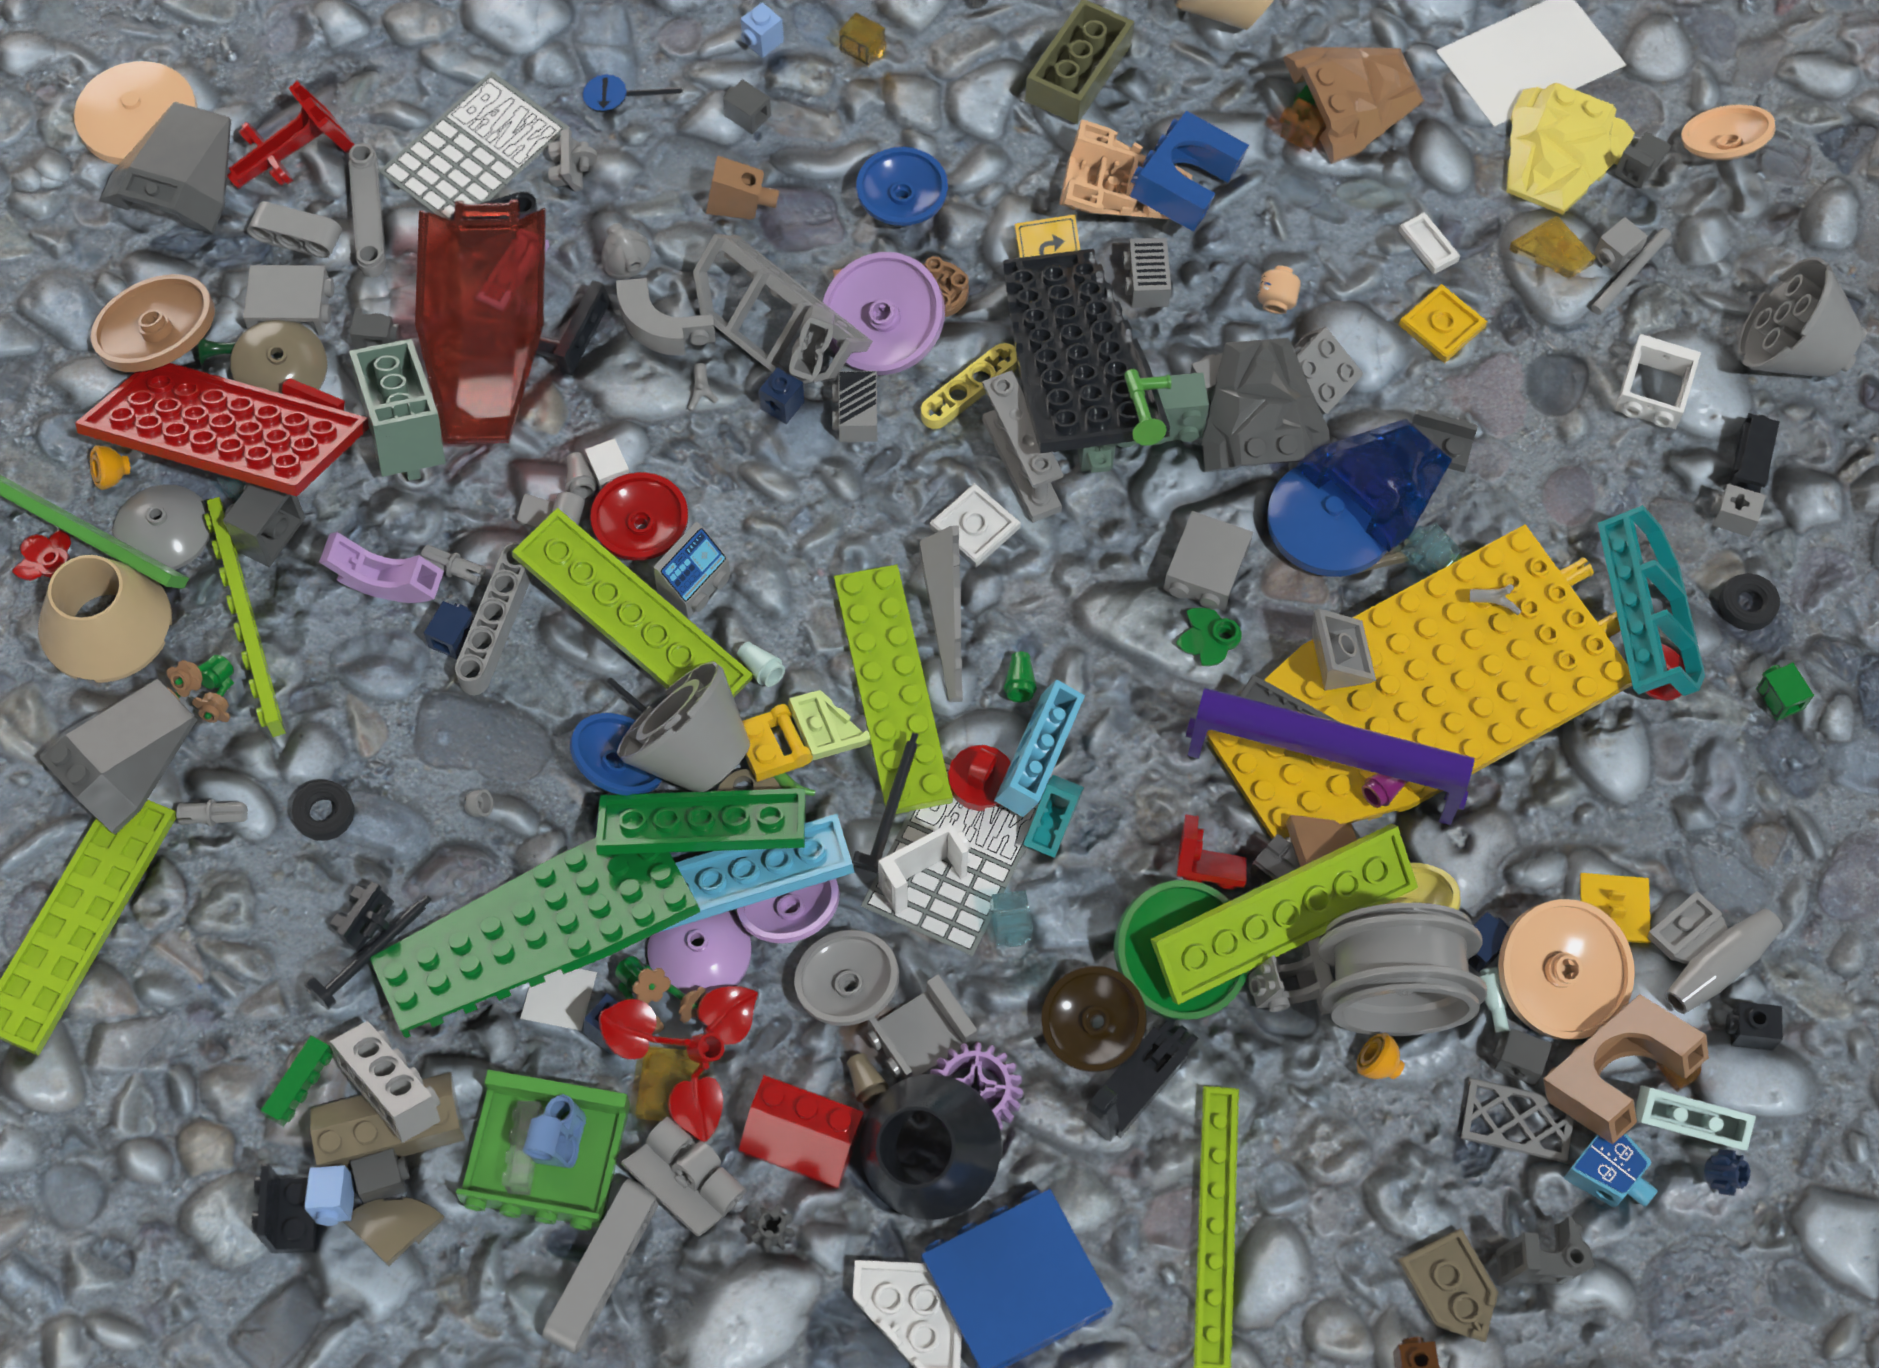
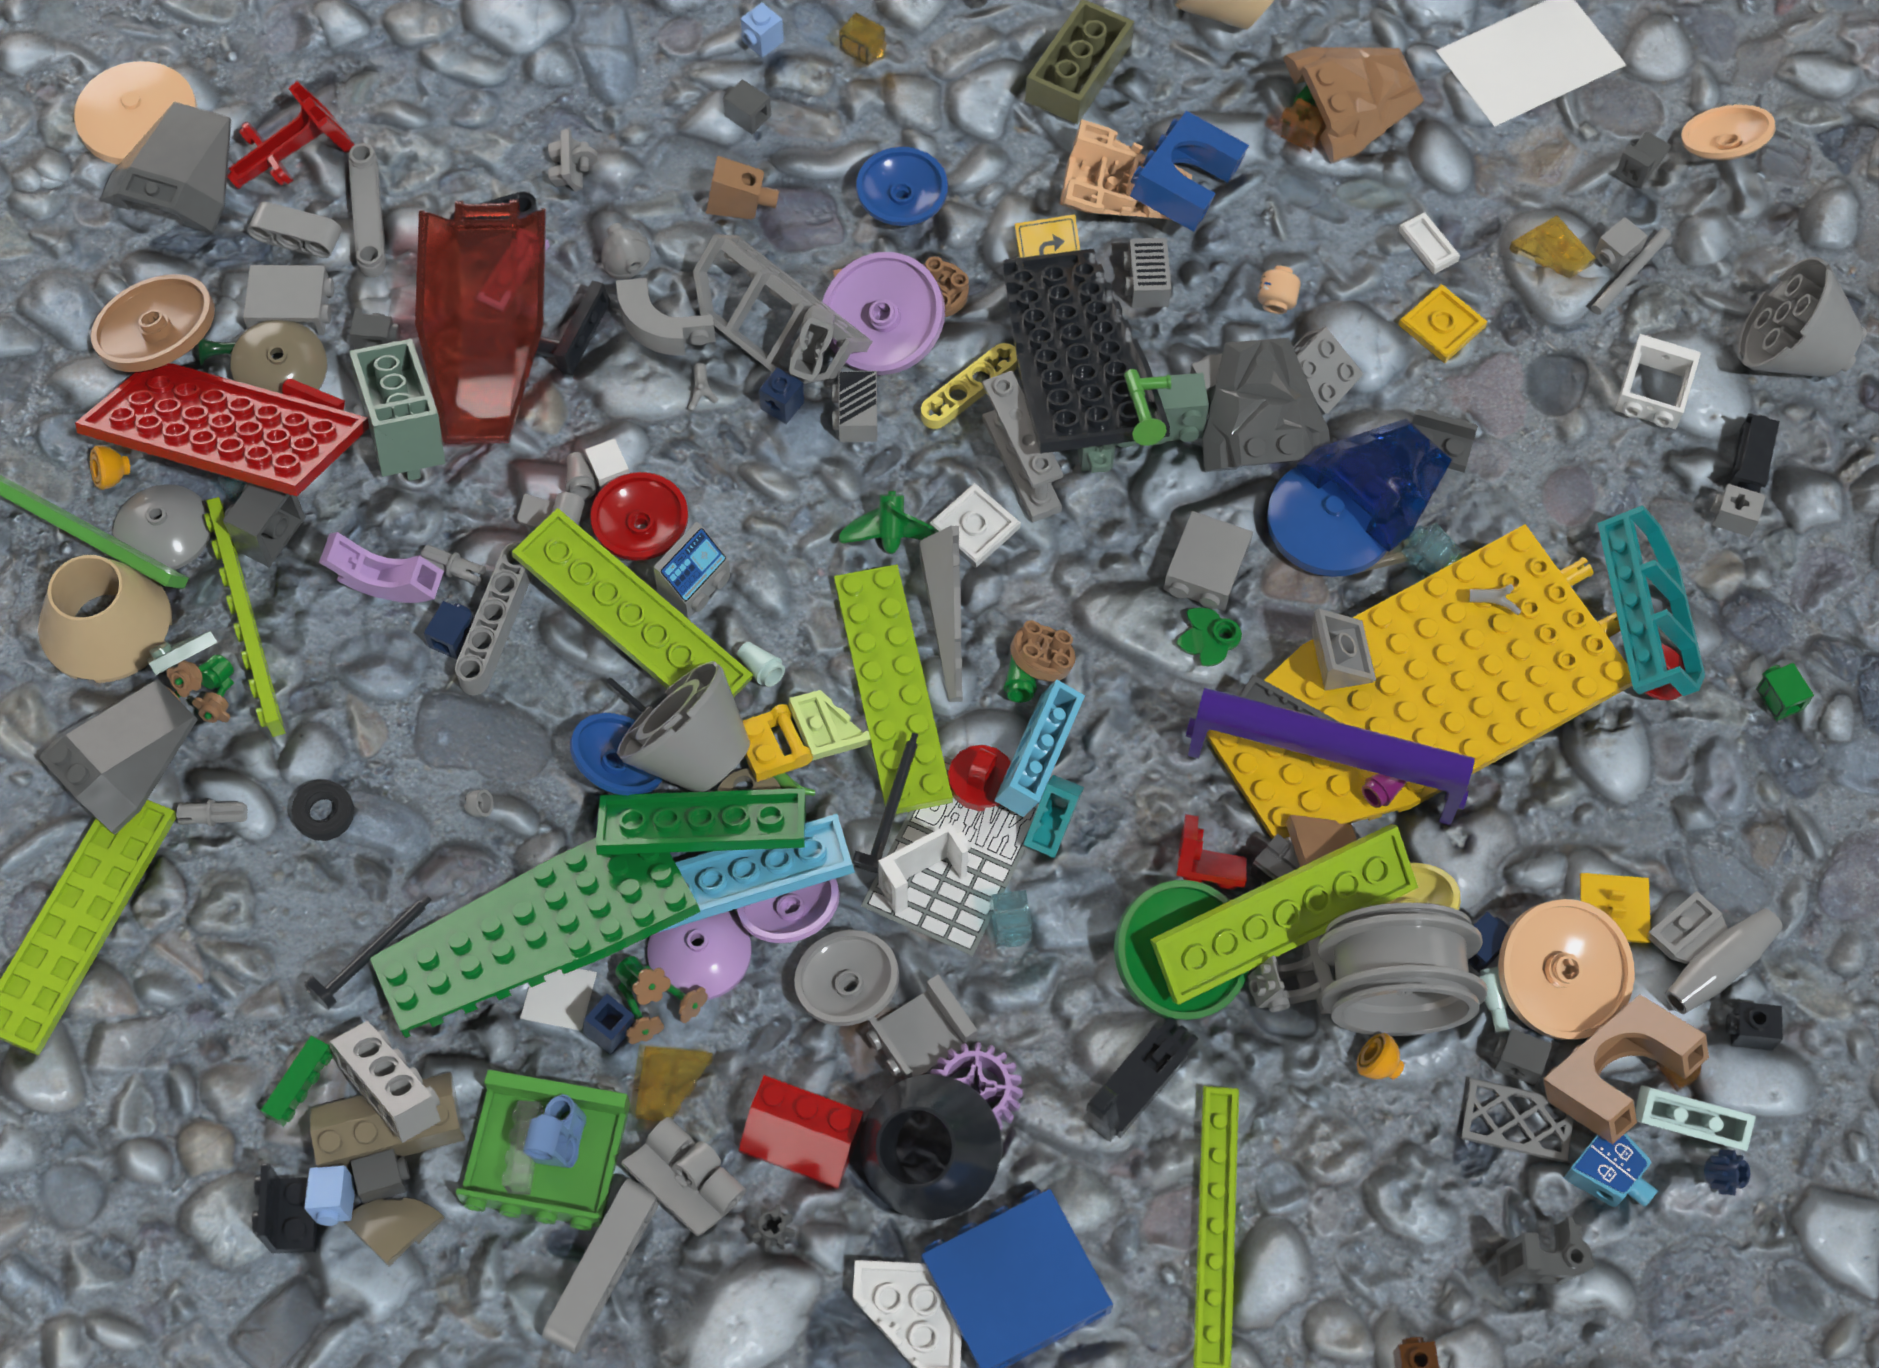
red plate [12,530,71,581] -> none
black hips [330,881,394,952] -> none
sticker [379,71,569,224] -> none
blue piece [582,74,683,113] -> none
red plant [599,986,758,1142] -> none
dark tan cone [847,1053,889,1108] -> none
dark brown dish [1041,966,1147,1072] -> none
dark tan tile [1398,1228,1499,1343] -> none
light yellow wedge [1506,83,1635,215] -> none
black tyre [1719,573,1780,631] -> none
none -> wing [146,631,217,675]
none -> green piece [839,491,939,554]
none -> medium nougat tile [1010,620,1076,682]

